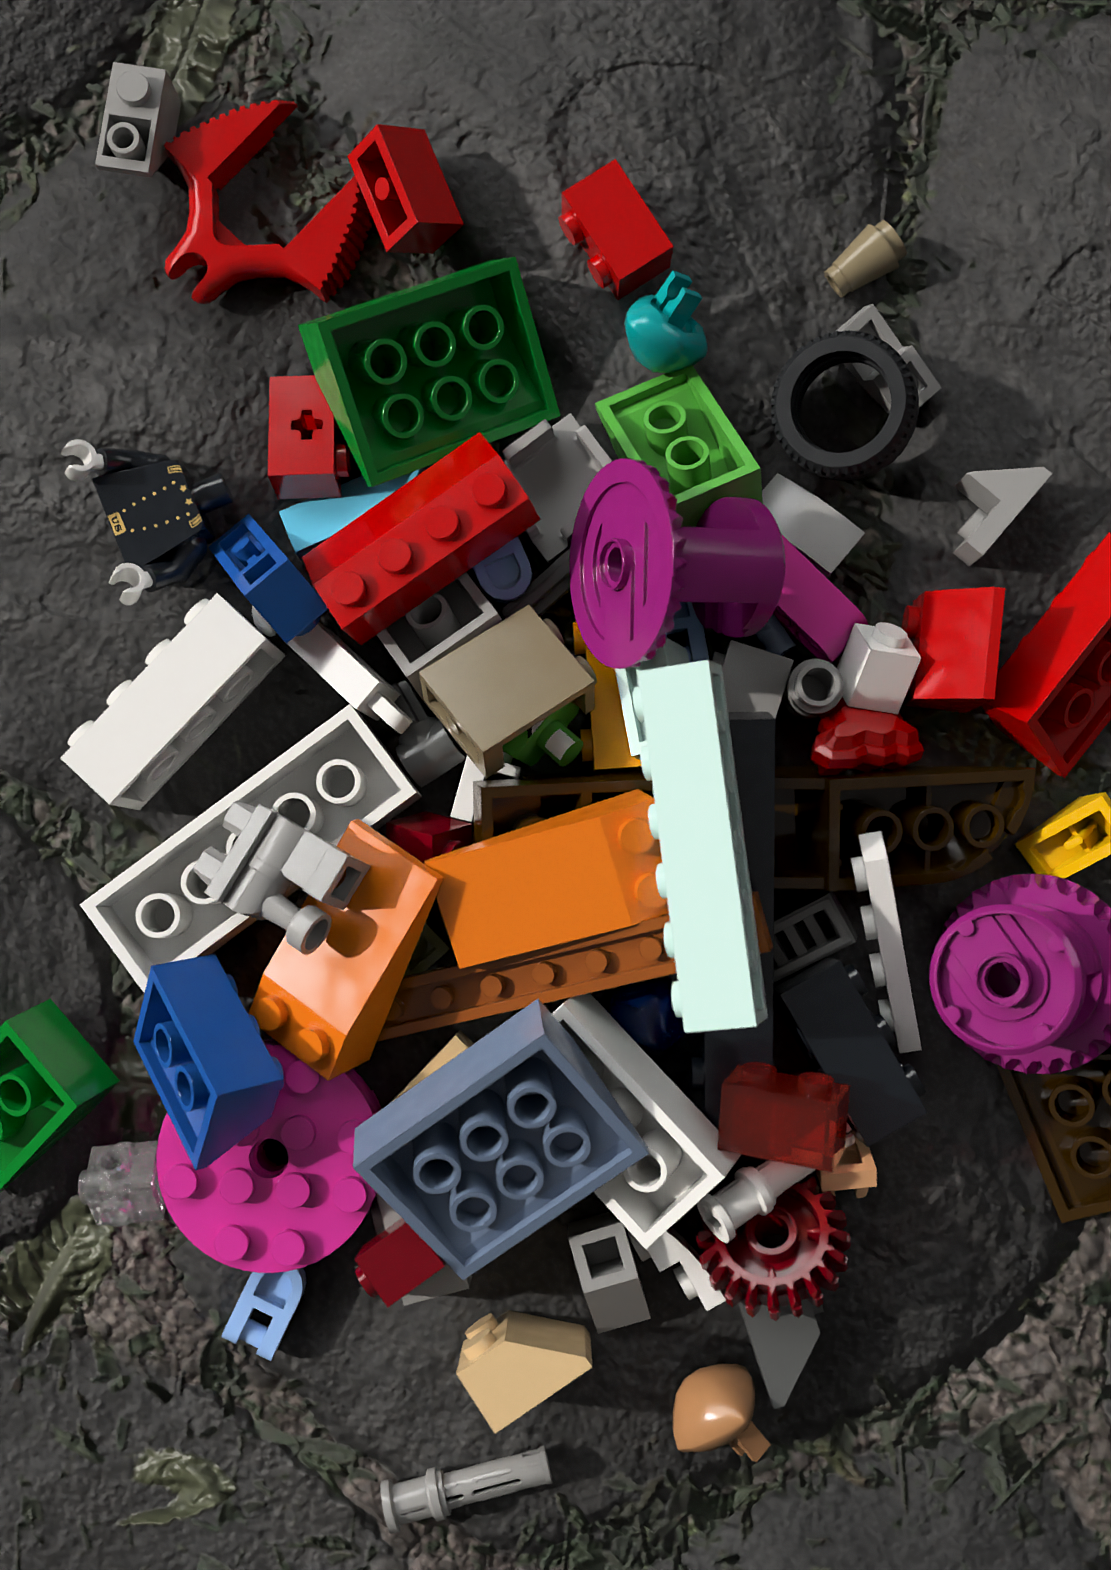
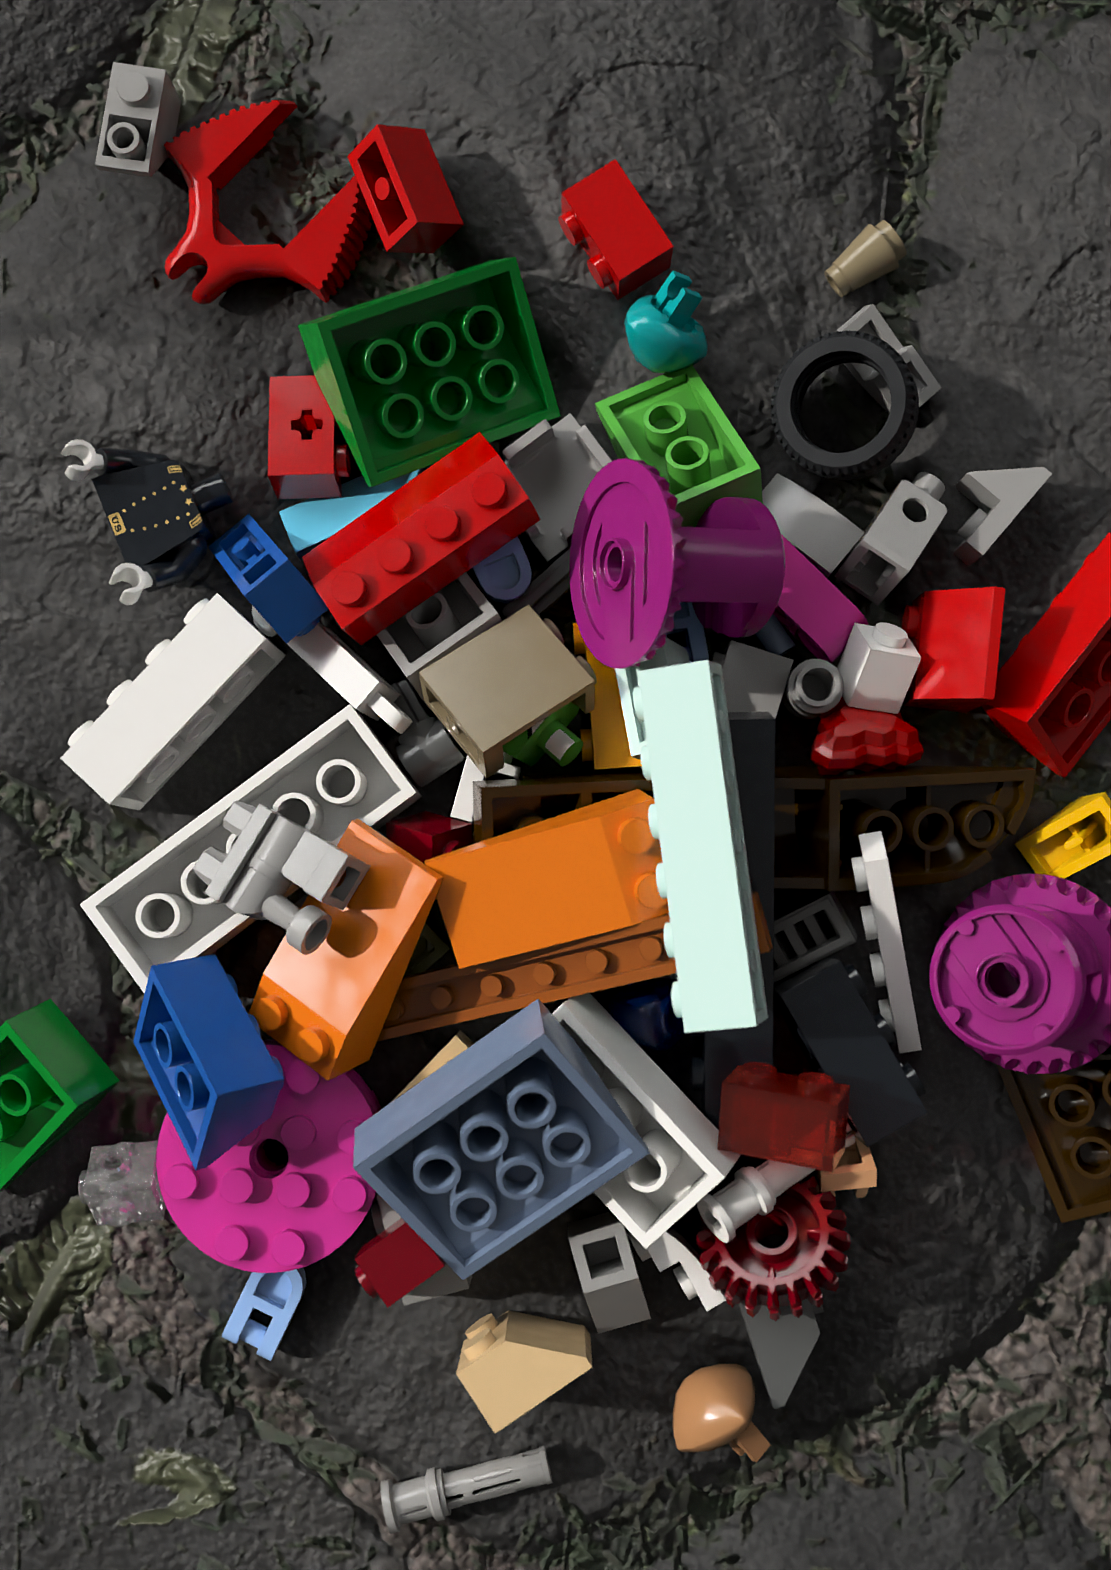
none -> light grey torso [834,472,948,605]

